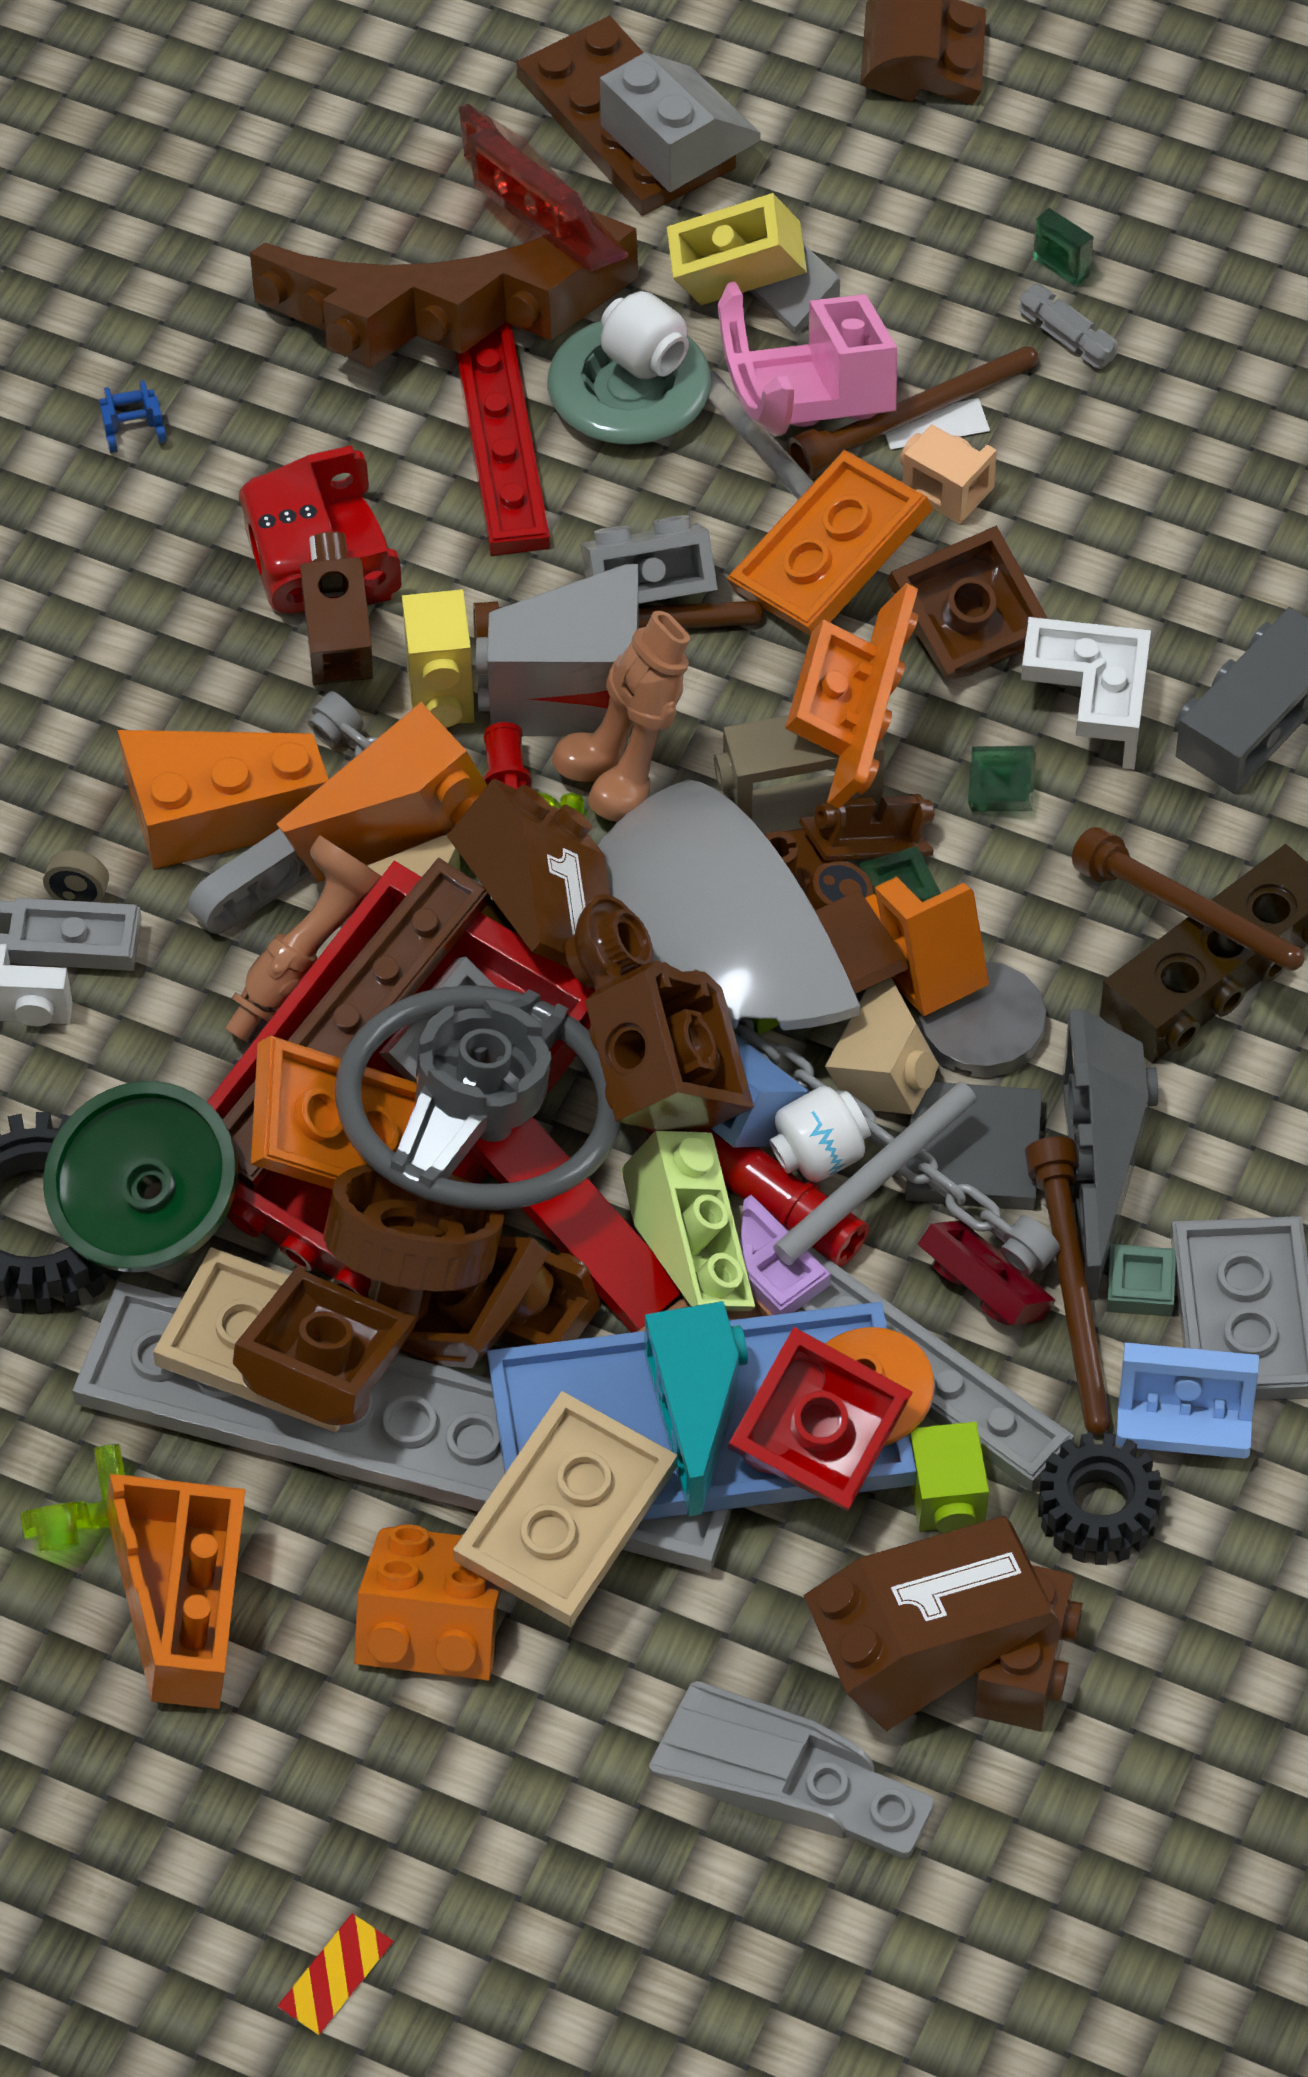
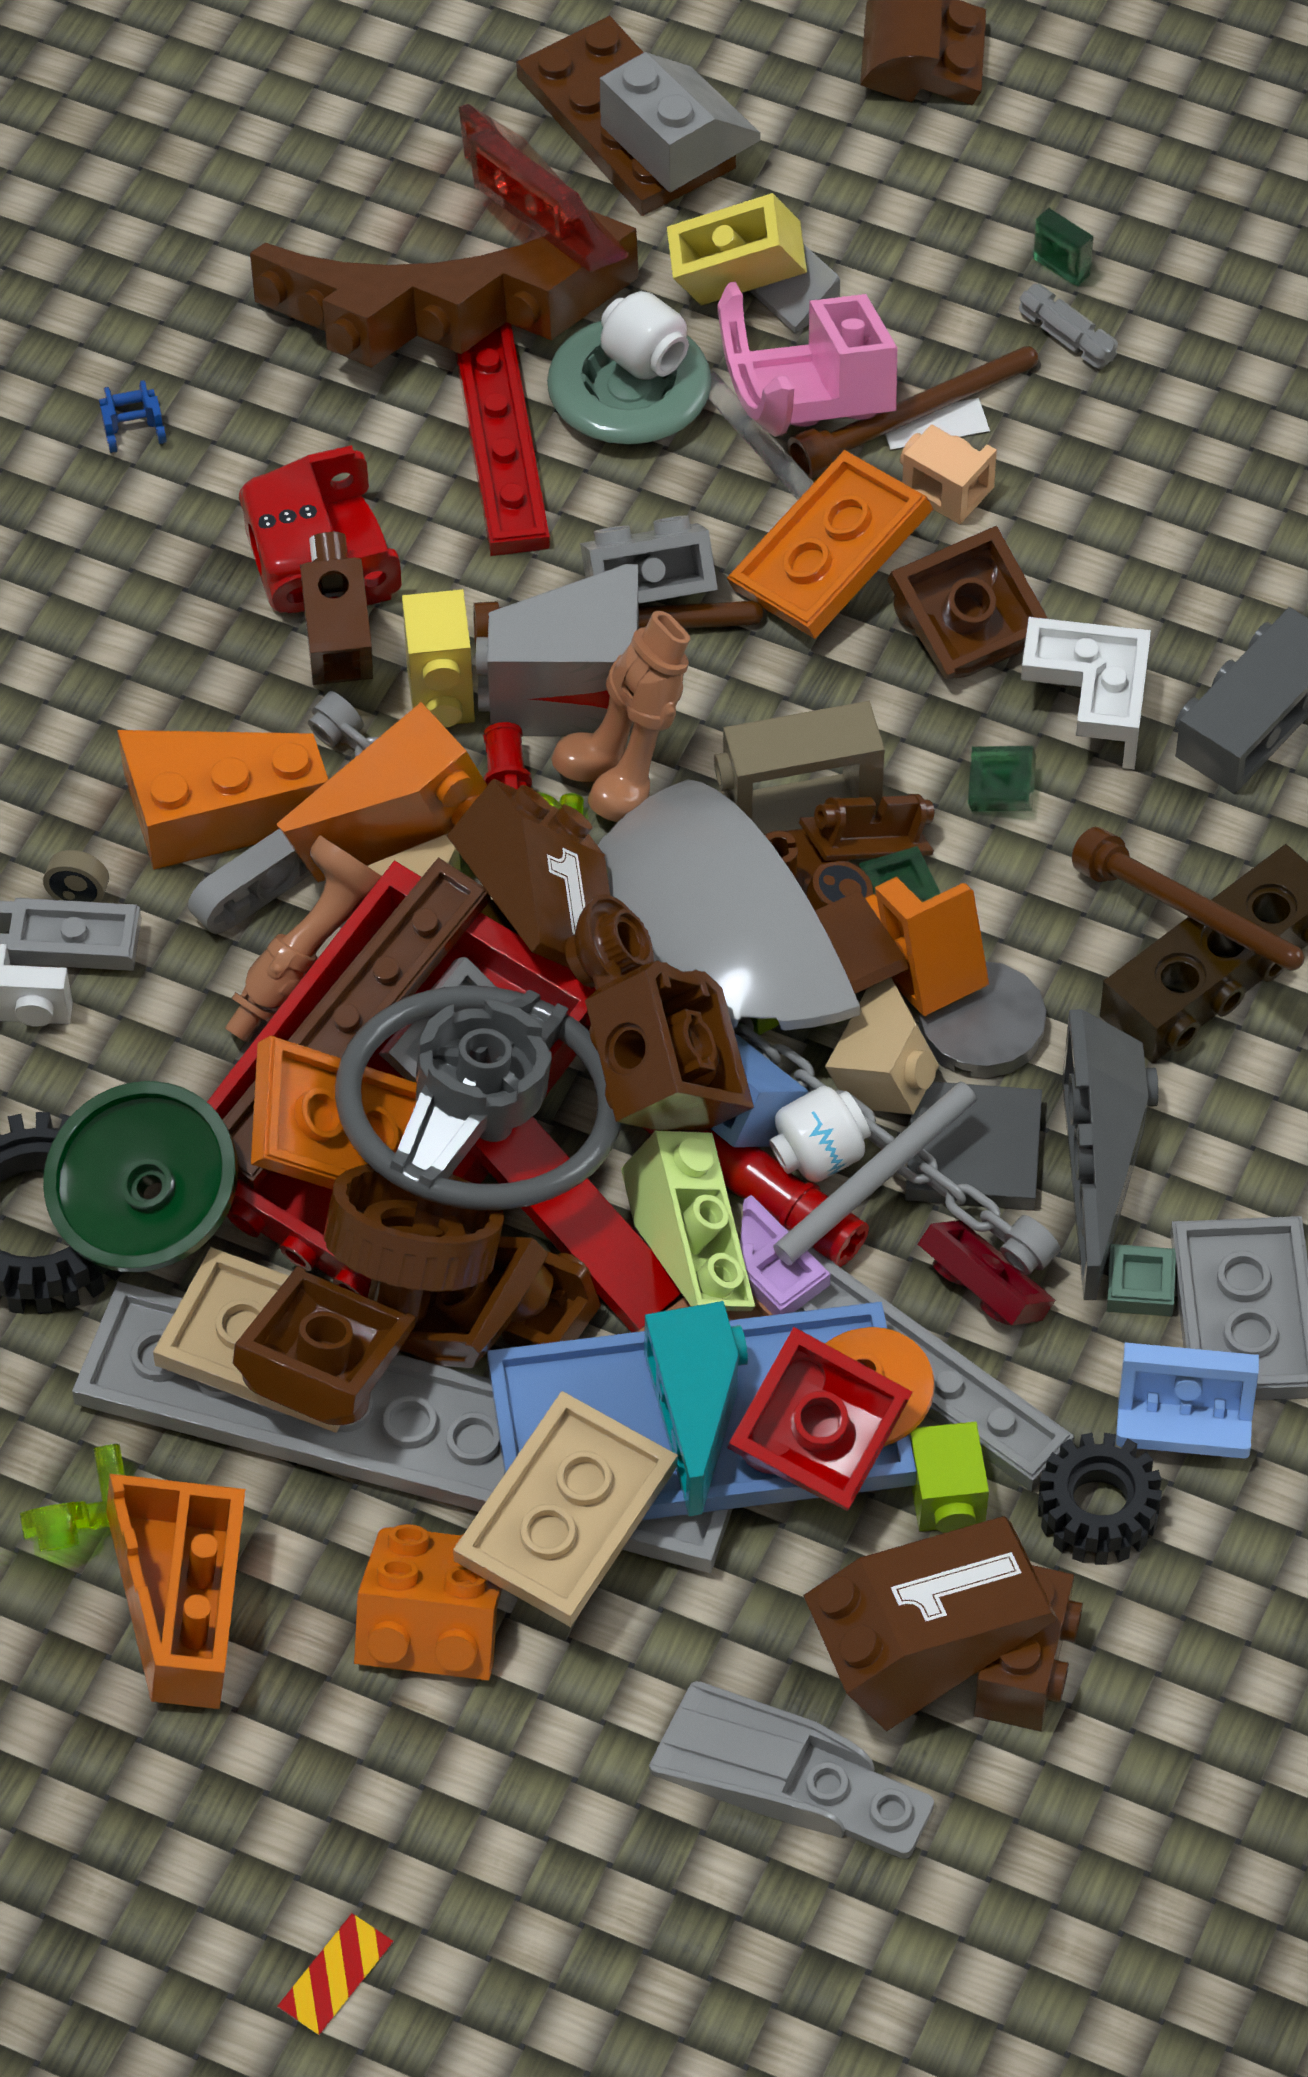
orange bracket [785,583,918,809] -> none
reddish brown piece [1025,1136,1111,1436] -> none

